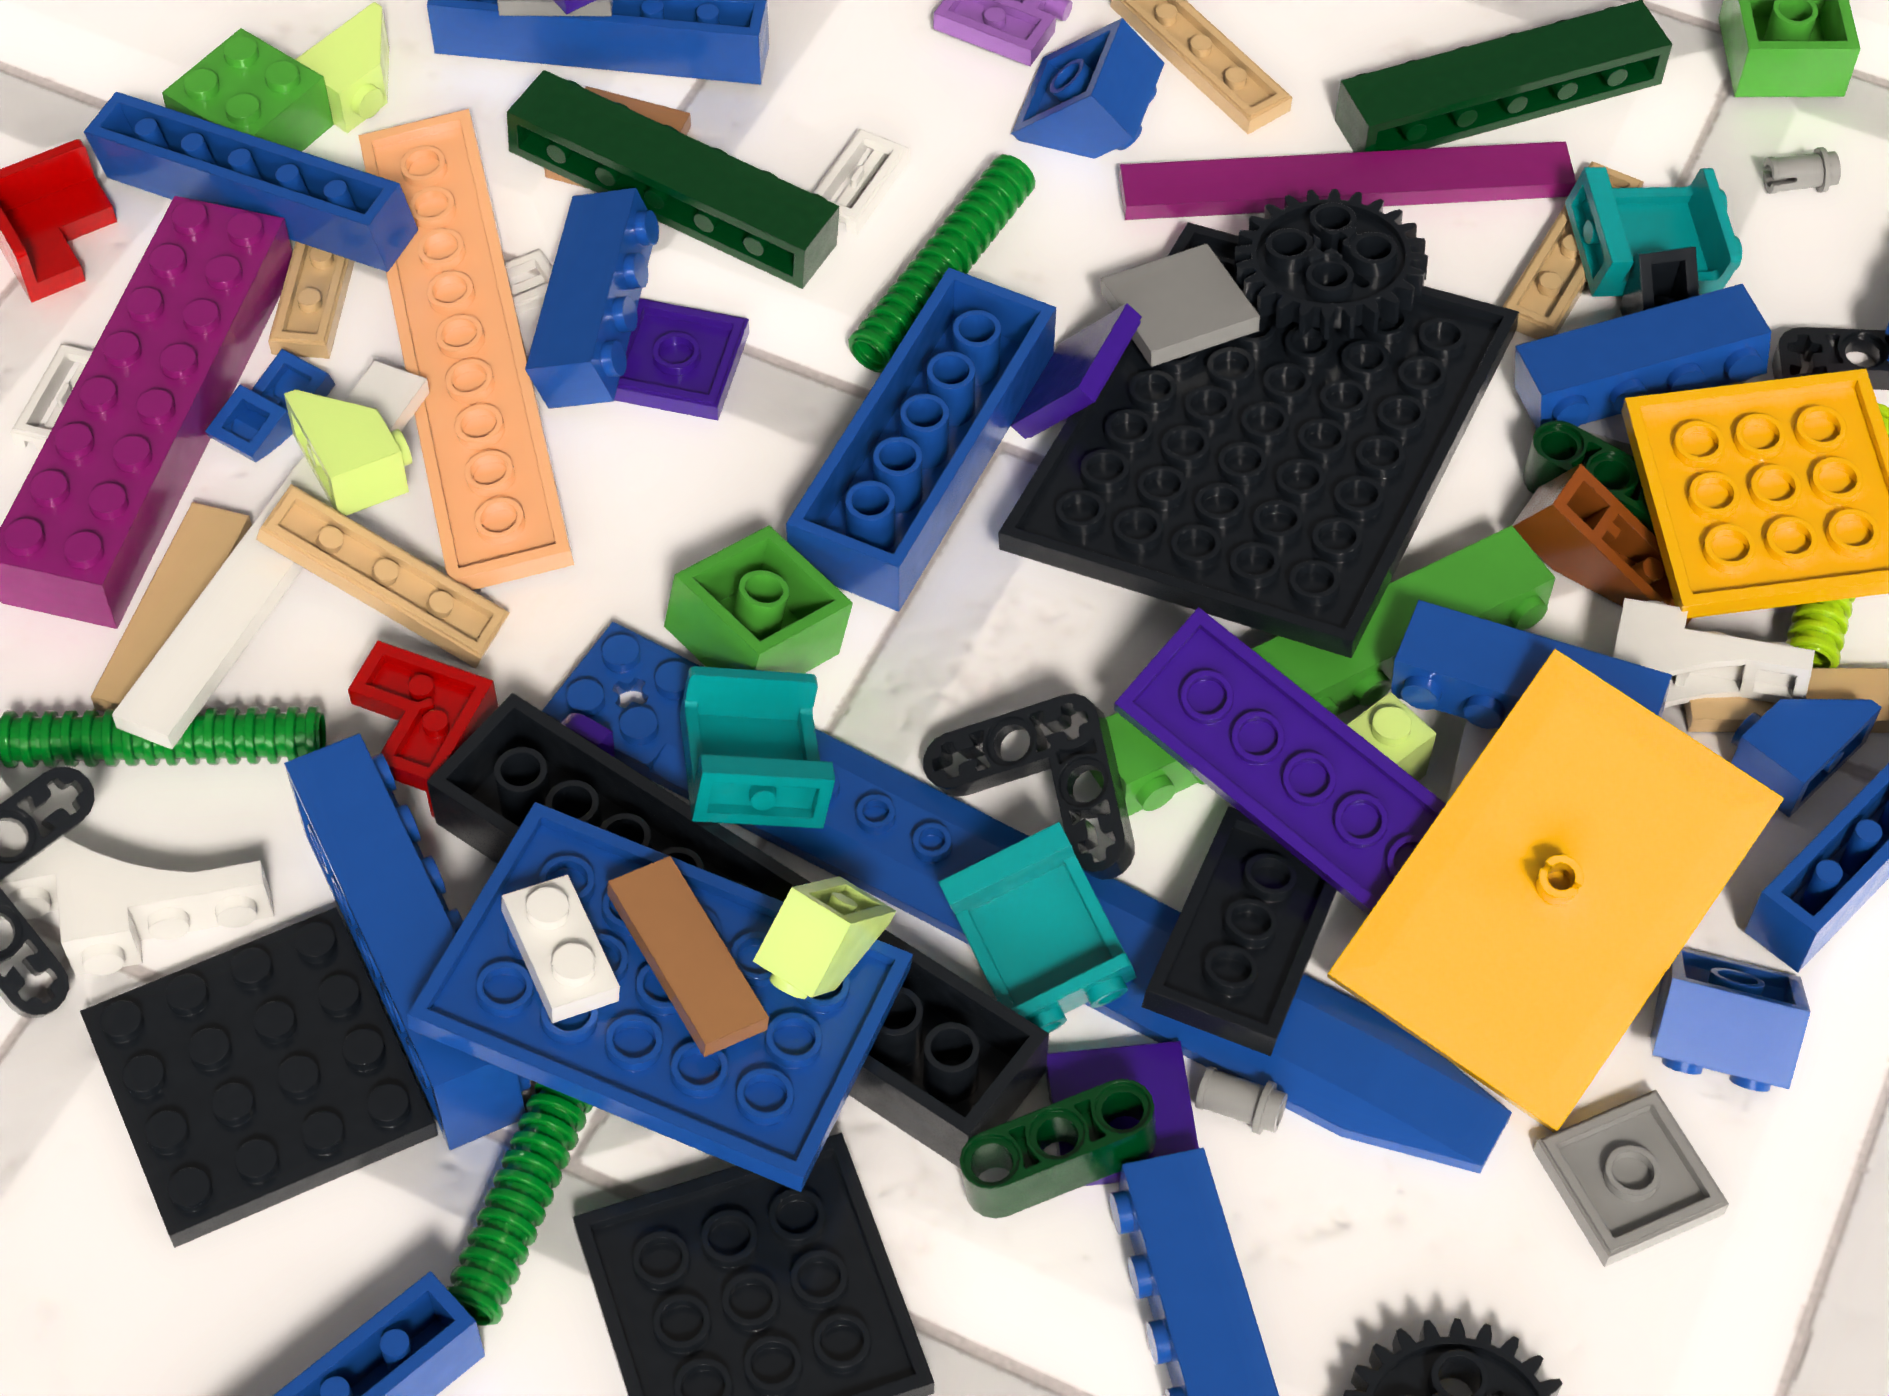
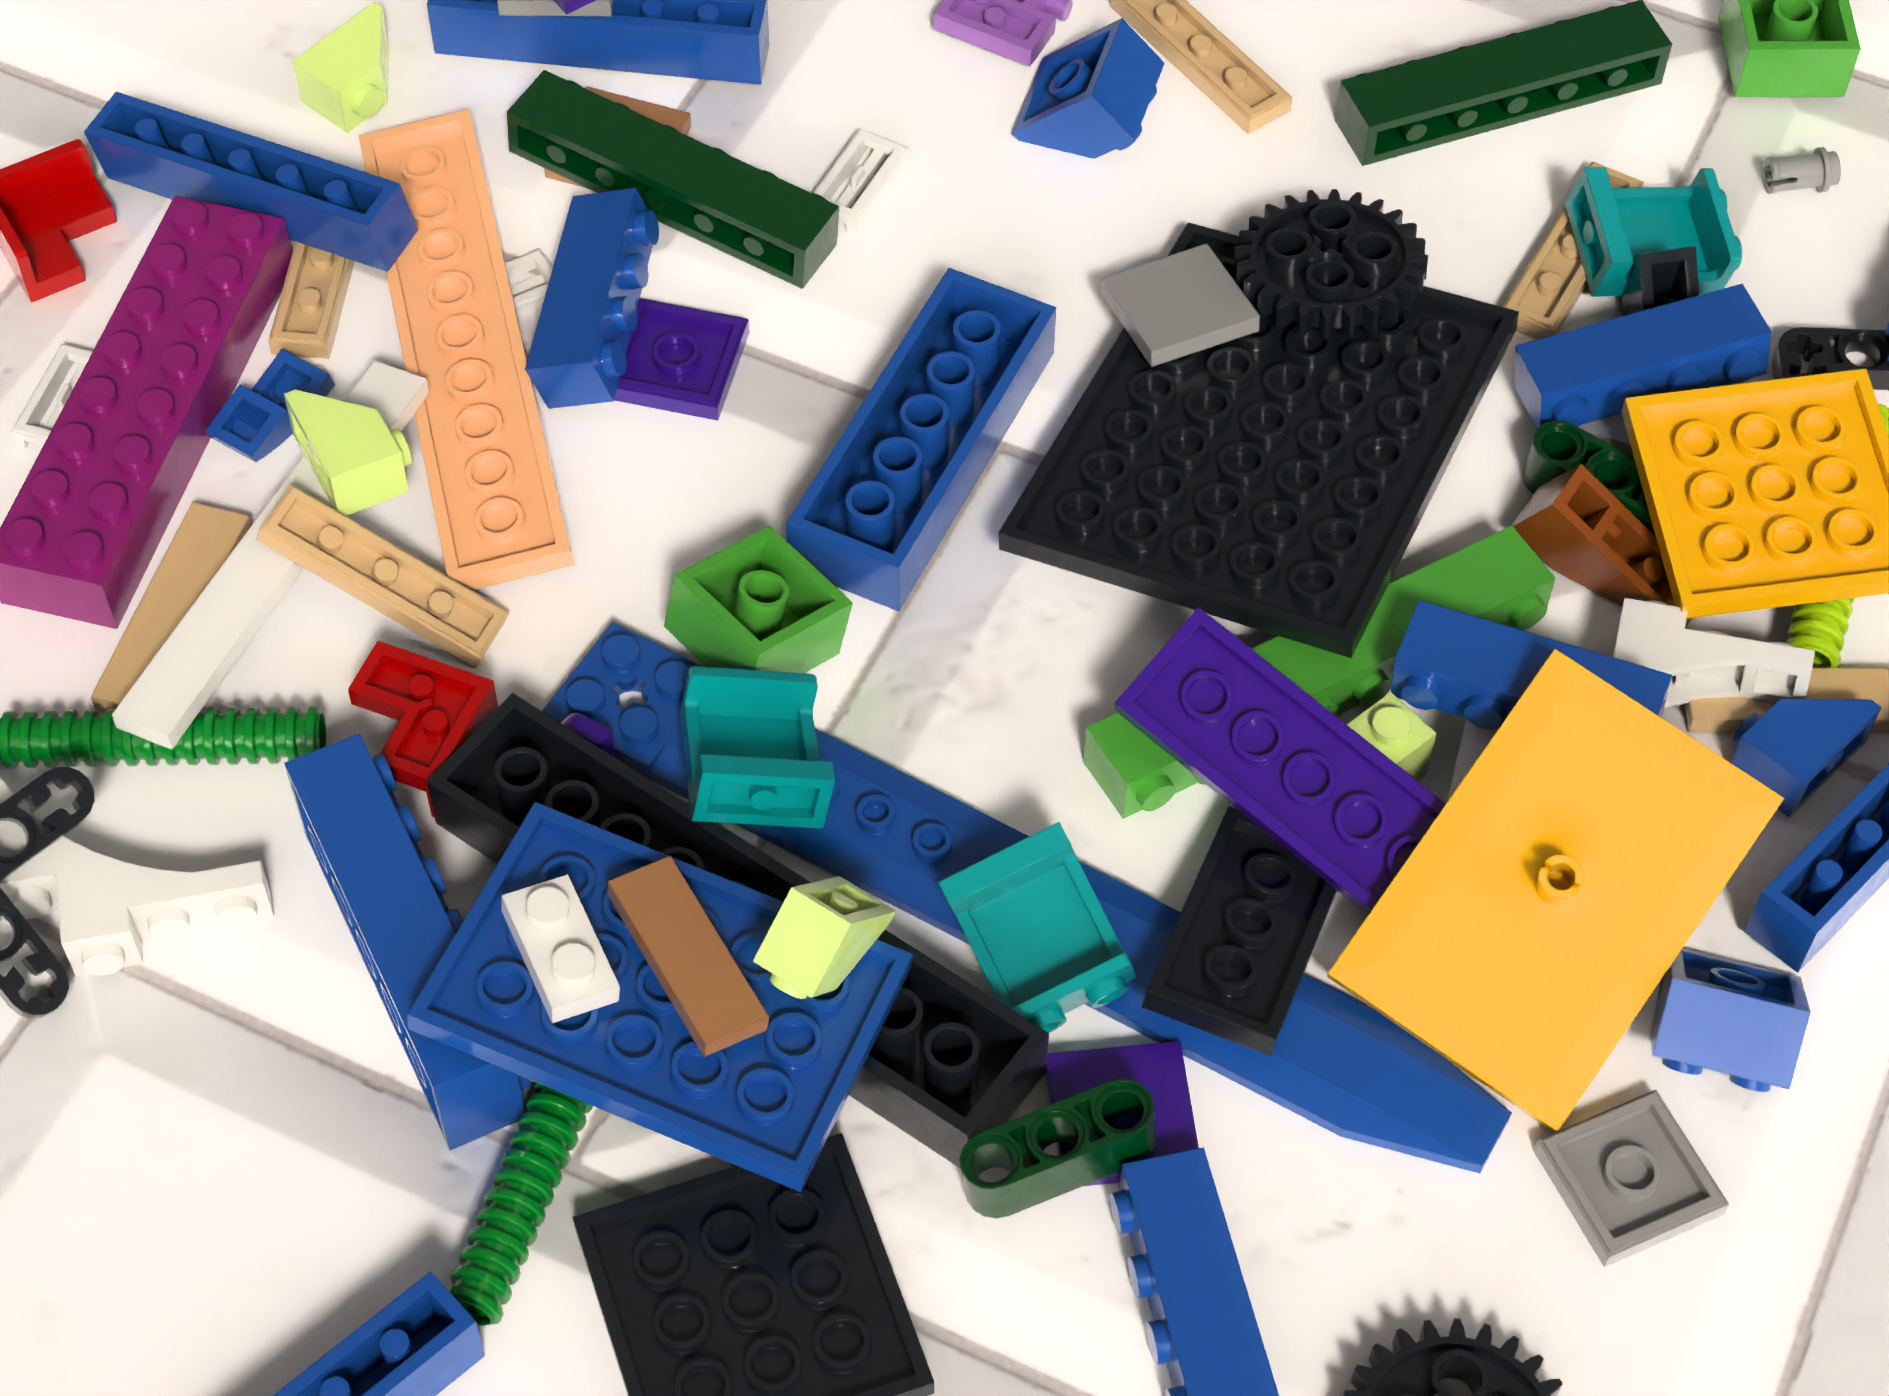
black plate [80,907,438,1248] -> none
bright green brick [162,28,334,152] -> none
green piece [848,154,1036,373] -> none
black beam [923,693,1135,880] -> none
dark purple tile [1011,303,1142,439] -> none
magenta tile [1119,141,1576,220] -> none
light grey pin [1195,1066,1288,1135] -> none

